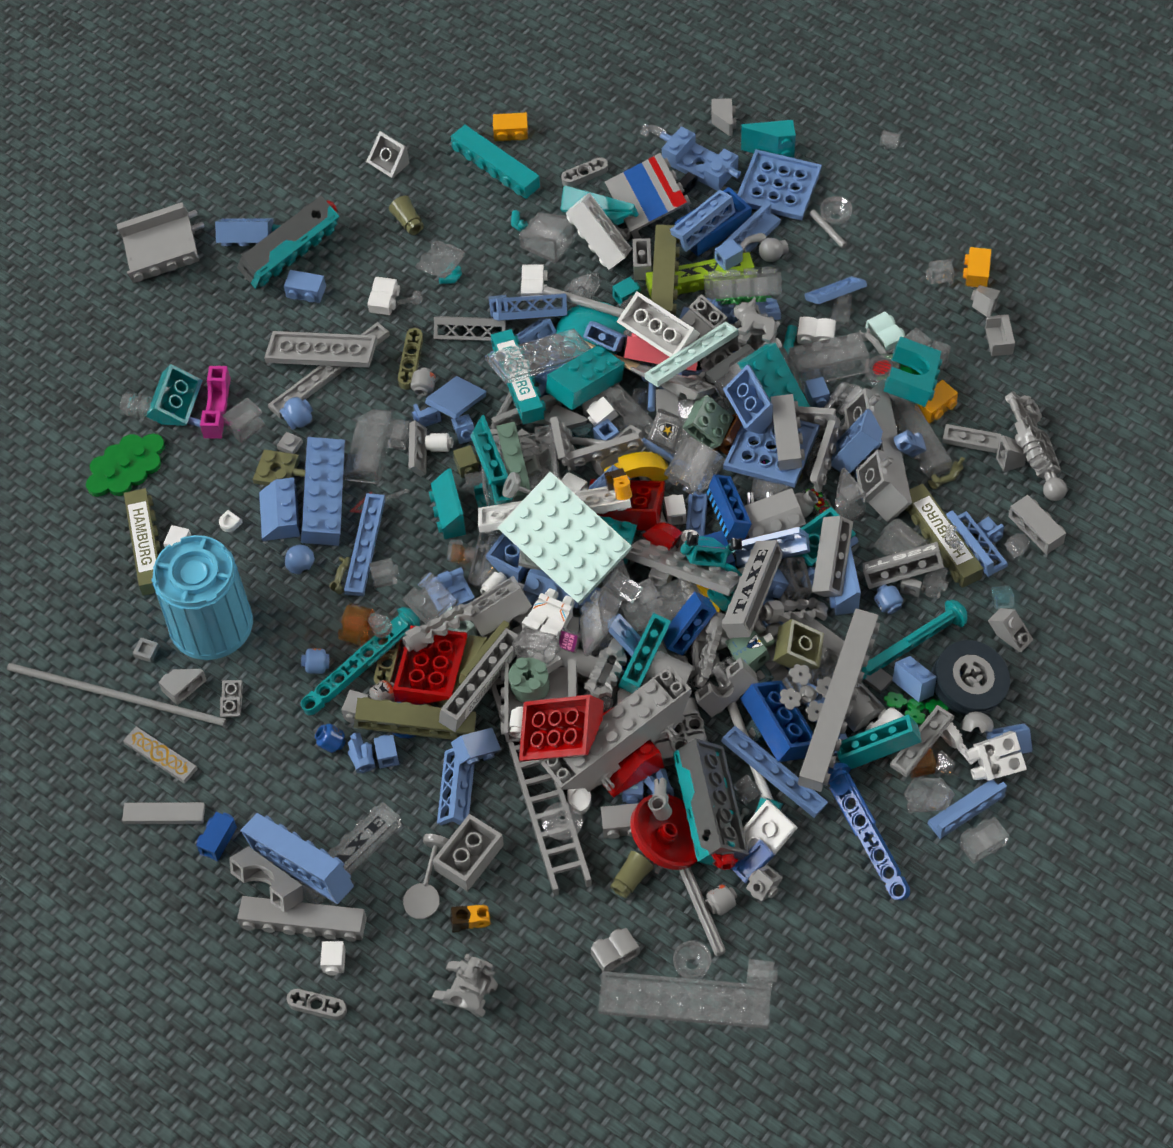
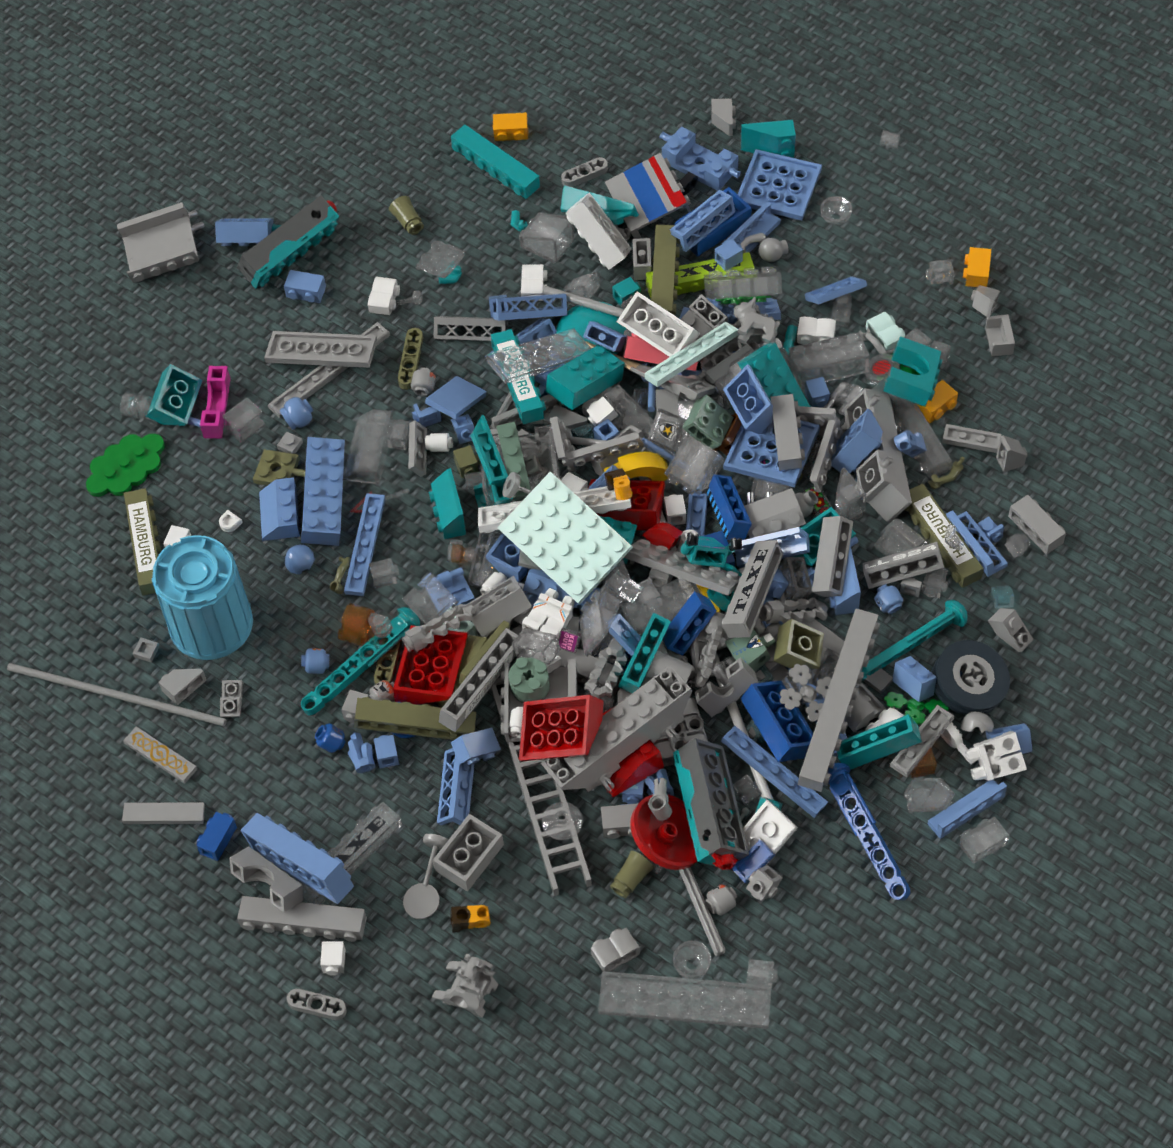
light grey slope [366,131,409,178] -> none
white piece [567,788,591,815] -> none
clear arm [640,124,666,137] -> none
light grey bar [810,210,847,249] -> none
clear slope [936,751,955,776] -> none
light grey arm [1005,391,1067,501] -> none

